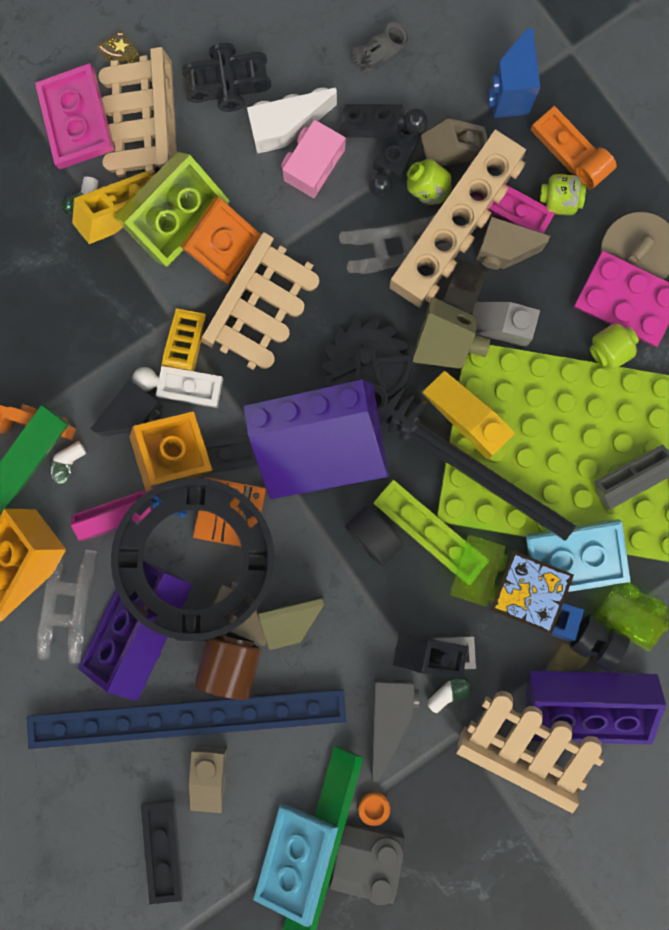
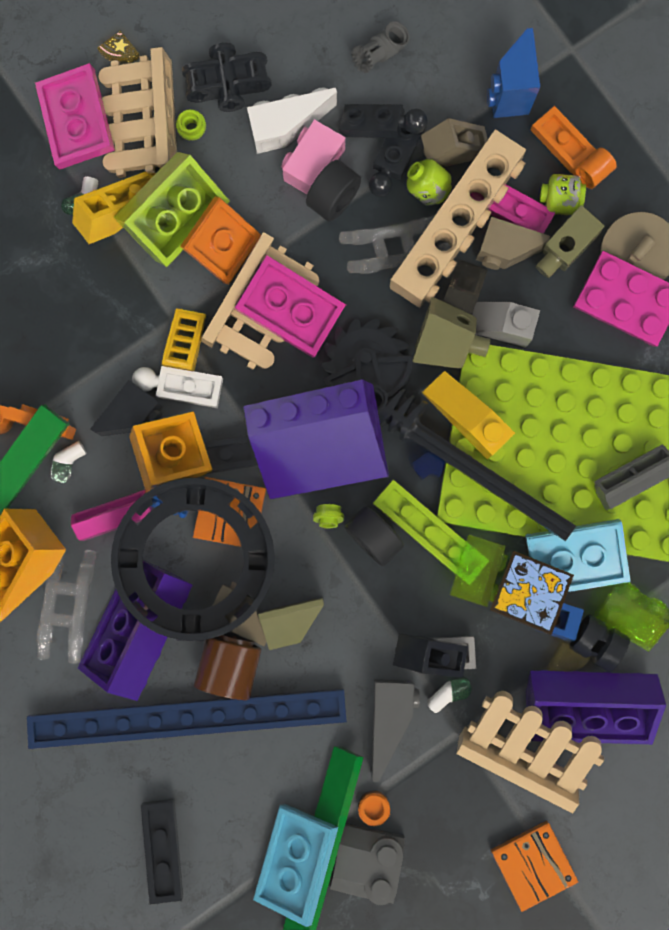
dark tan slope [189,745,228,813] -> none
lime head [589,323,639,369] -> none
none -> lime plate [176,110,206,140]
none -> dark pink plate [234,255,346,358]
none -> black tyre [306,160,361,221]
none -> lime plate [313,504,344,528]
none -> clear blue piece [411,452,445,480]
none -> orange tile [490,820,578,912]
none -> olive torso [536,205,604,278]

